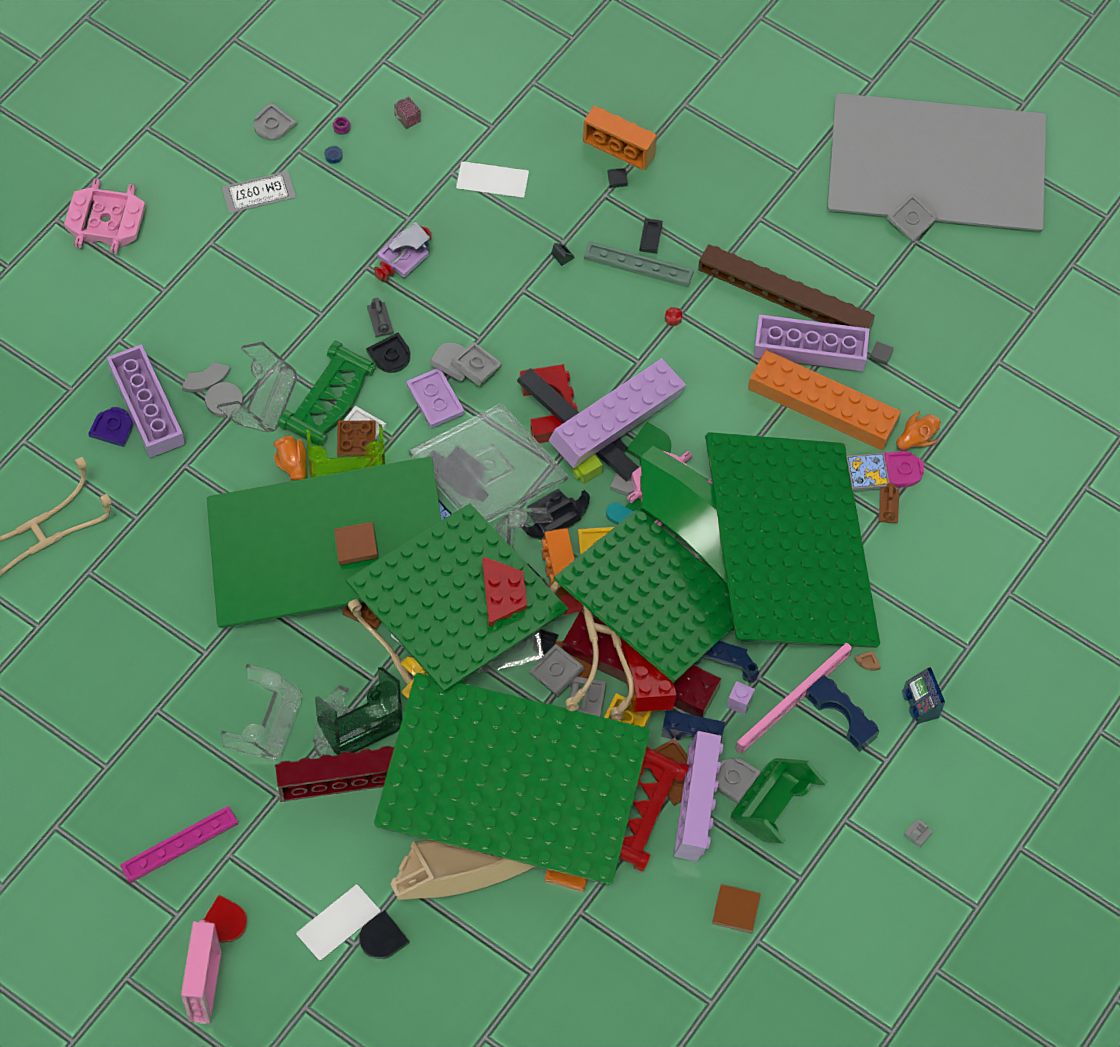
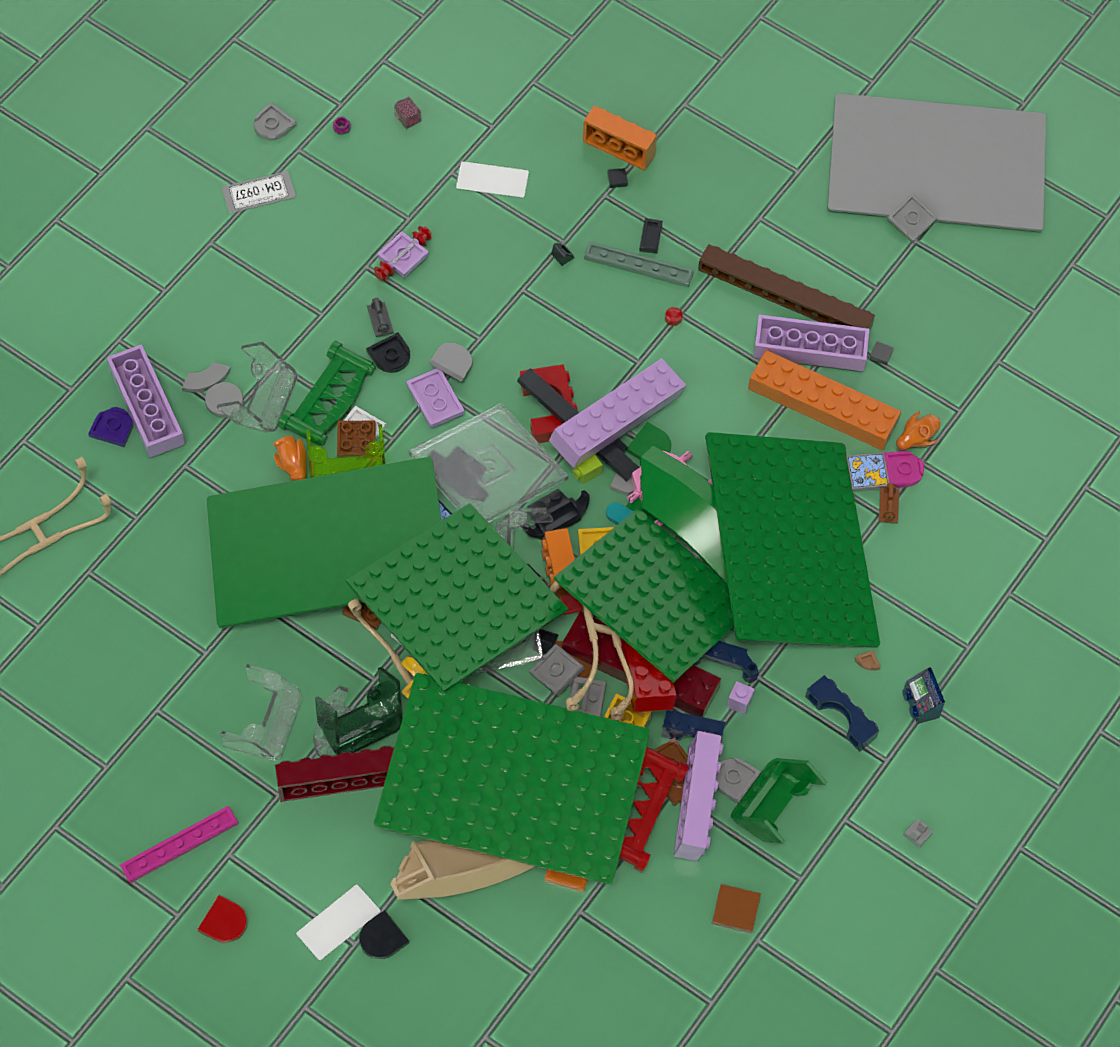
bright pink piece [64,178,146,254] -> none
bright pink window [181,920,222,1024] -> none
clear blue tile [325,146,343,164] -> none
dark orange tile [334,522,378,565] -> none
arch [388,221,430,254] -> none
light grey tile [451,342,502,386] -> none
red wing [482,557,527,626] -> none
bright pink tile [735,643,852,754] -> none

